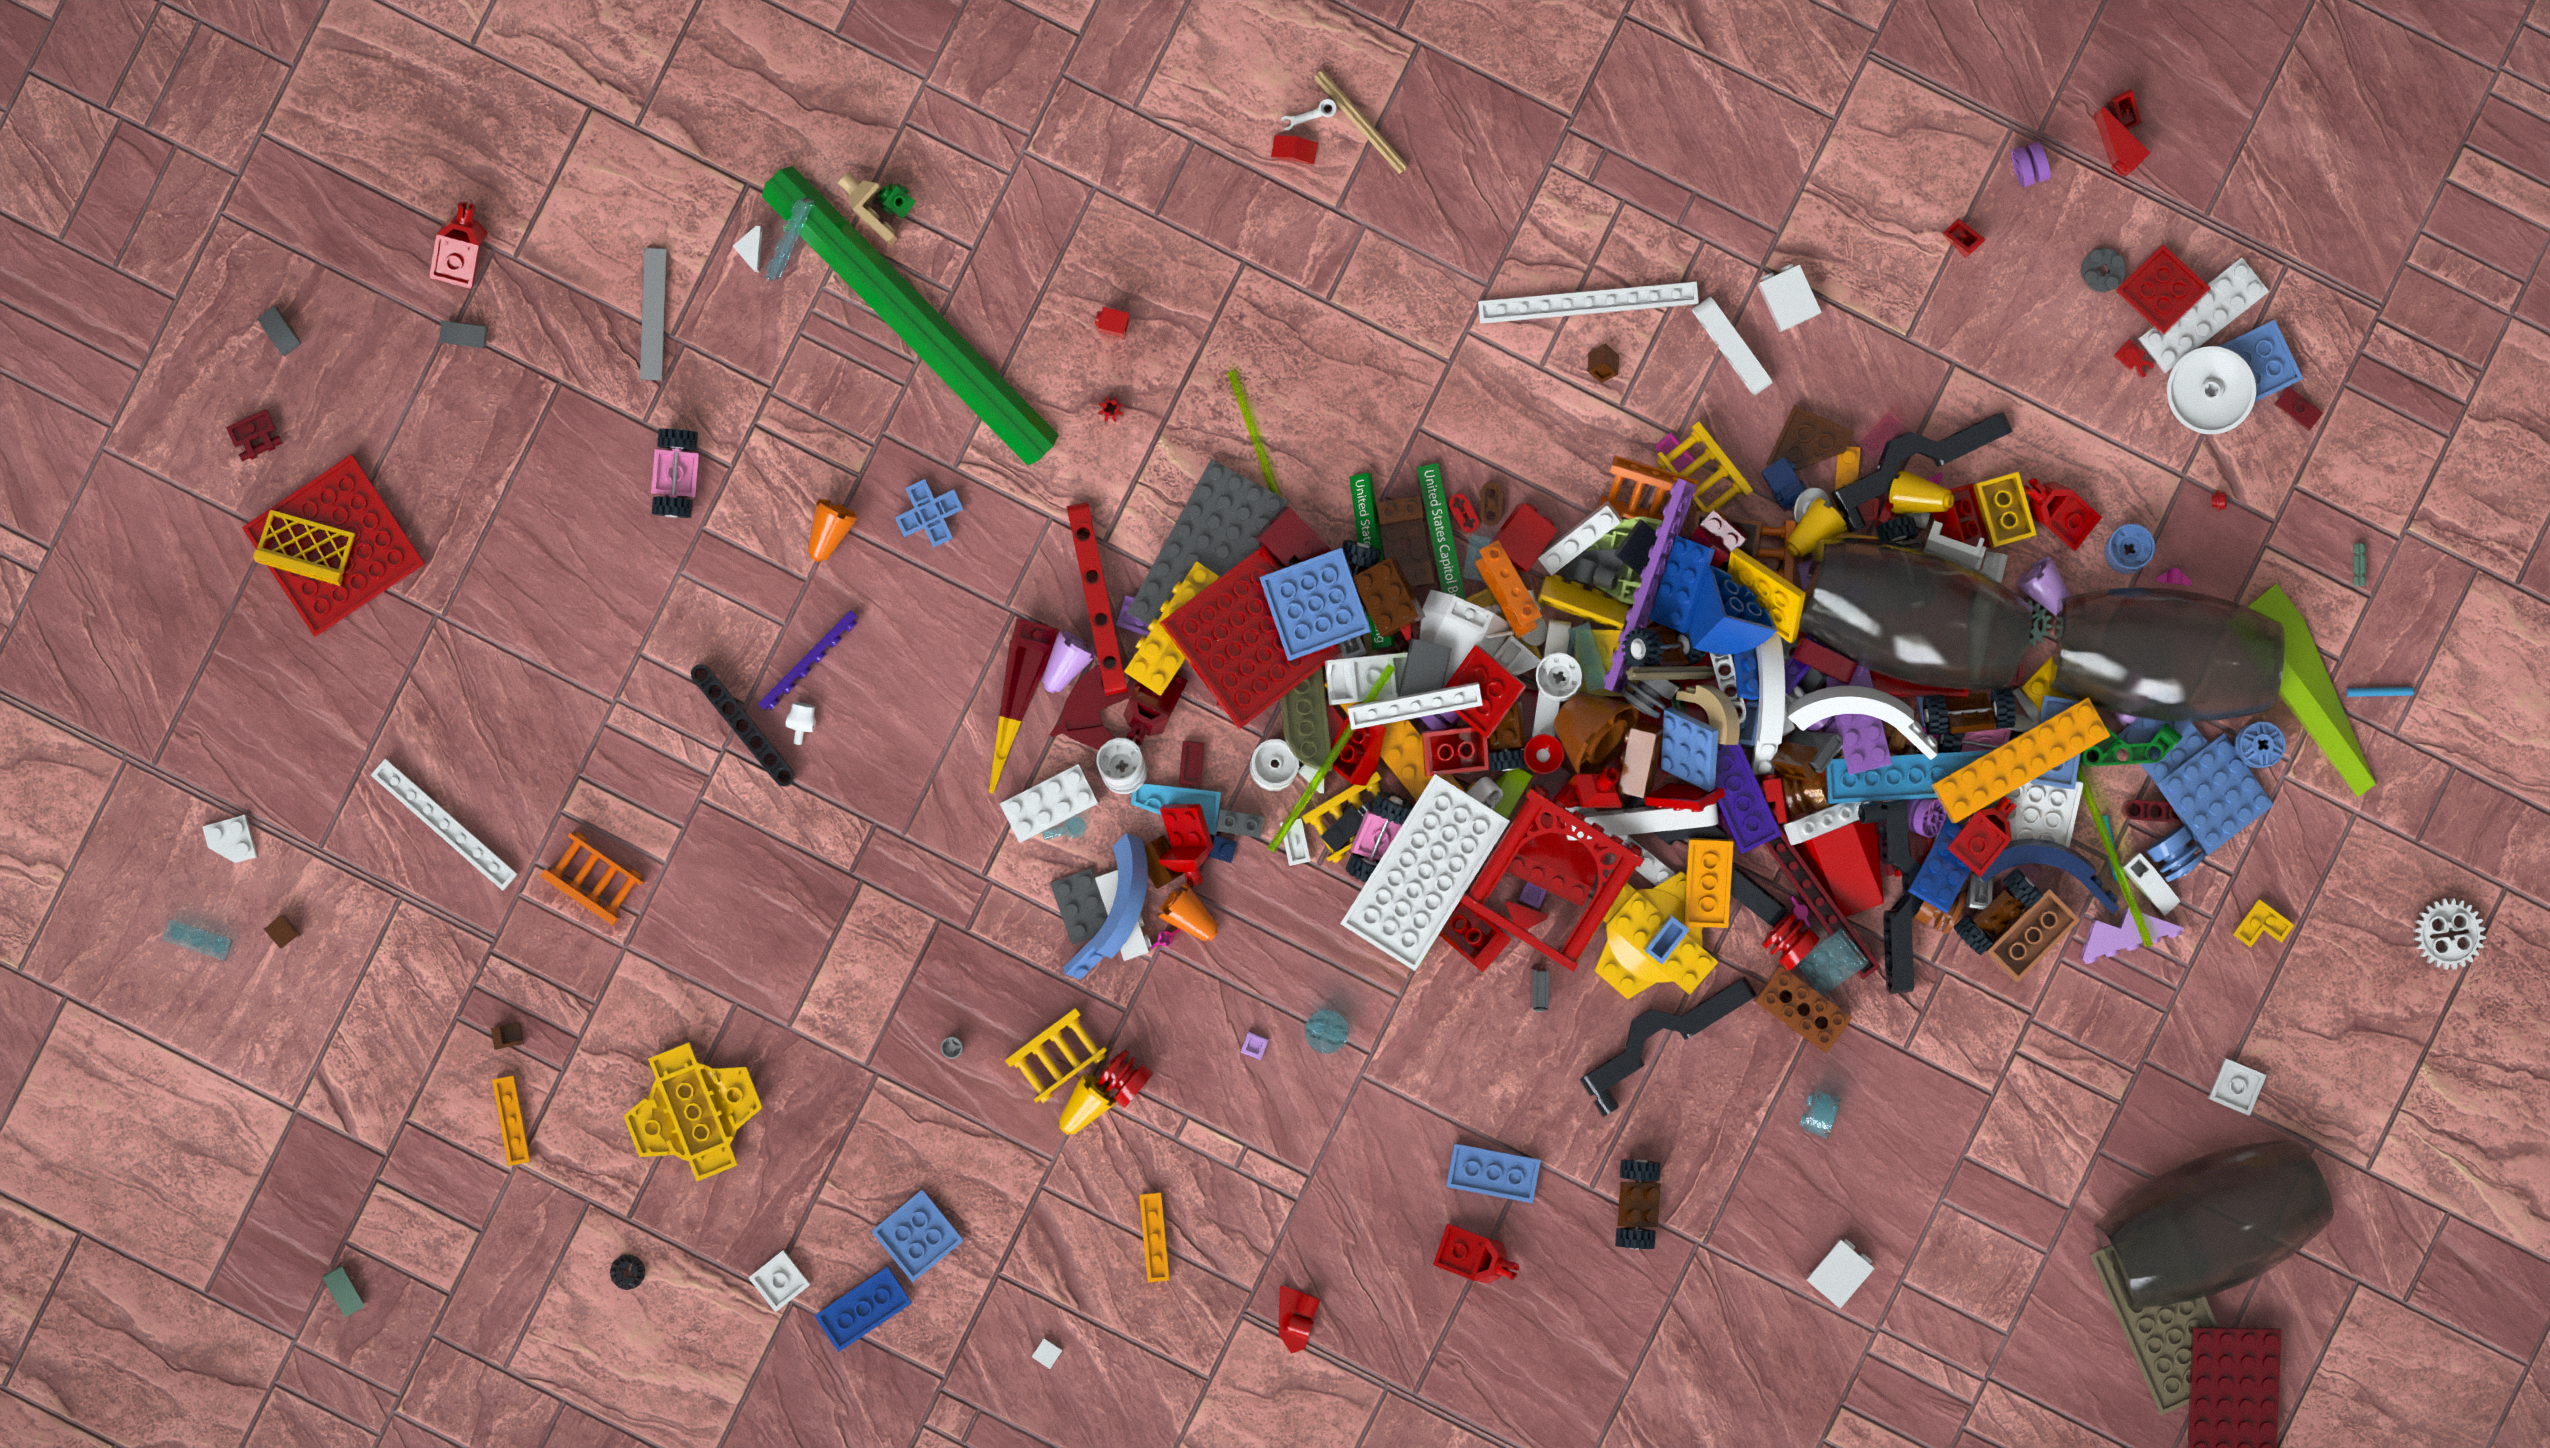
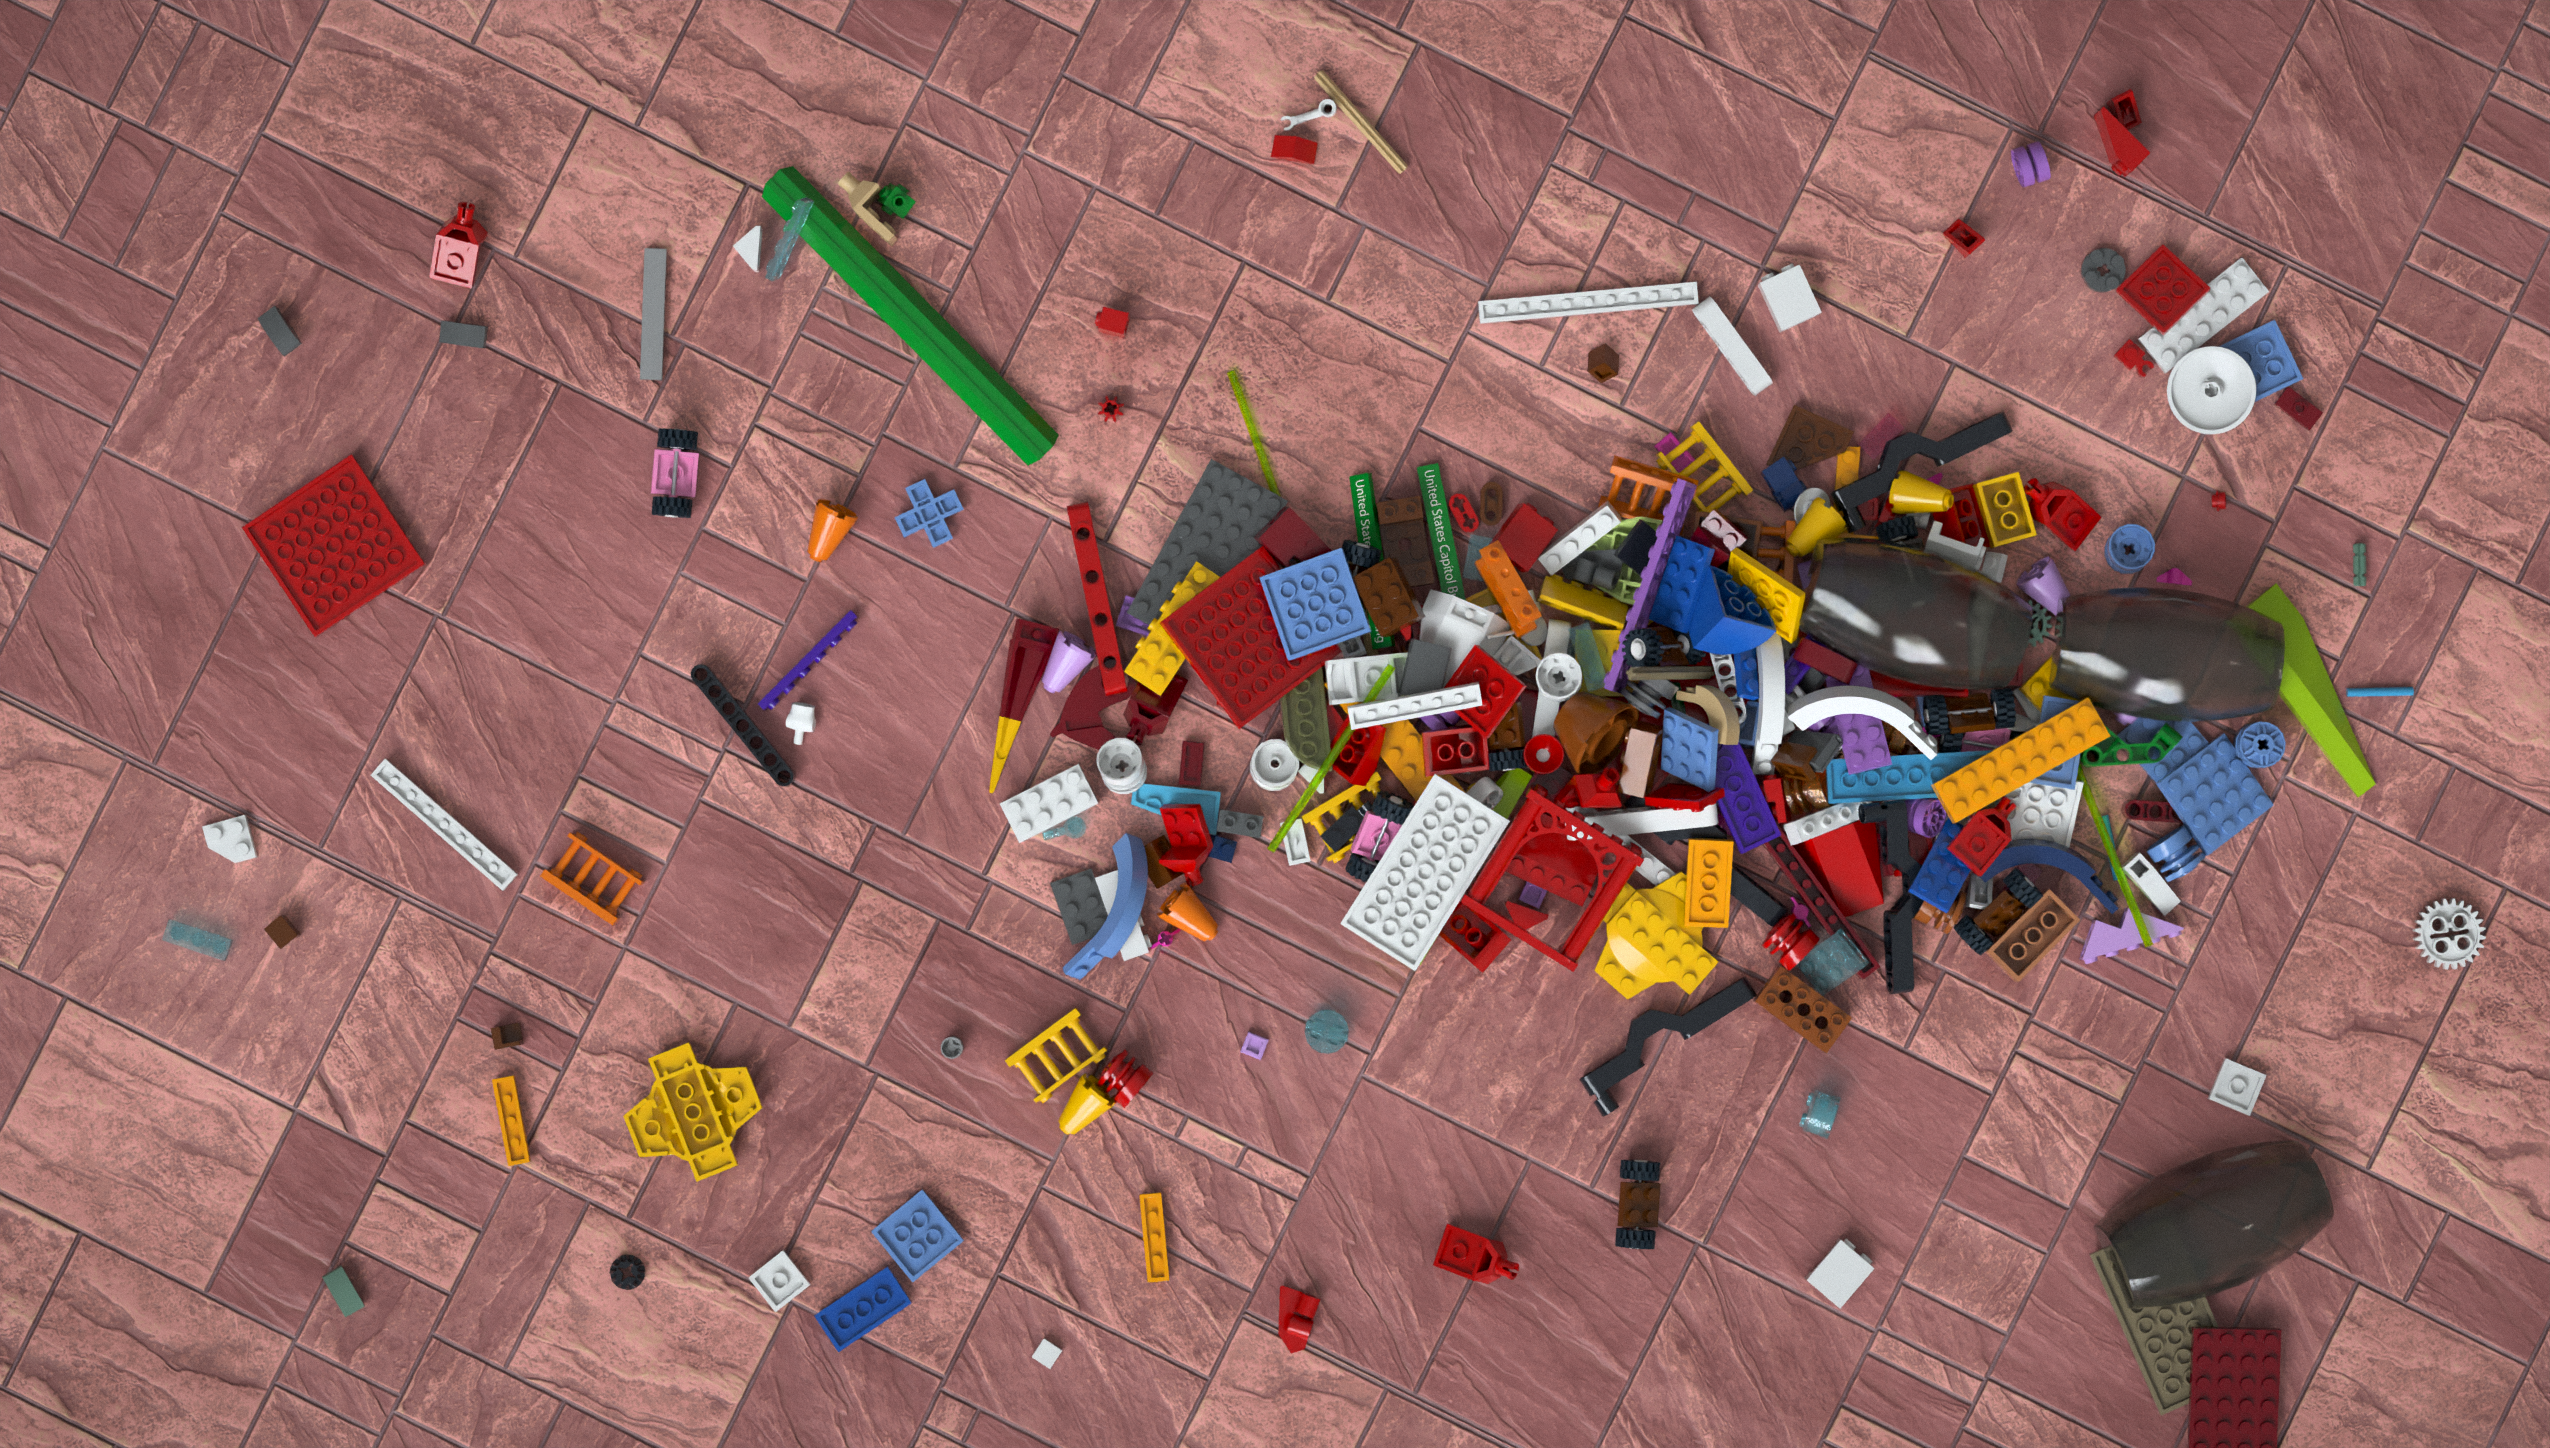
dark red plate [226,409,283,462] -> none
yellow fence [253,510,355,586] -> none
medium blue plate [1446,1143,1541,1203] -> none
dark grey piece [1530,969,1549,1012] -> none
medium blue brick [1643,914,1689,964] -> none
yellow plate [2232,899,2294,948] -> none

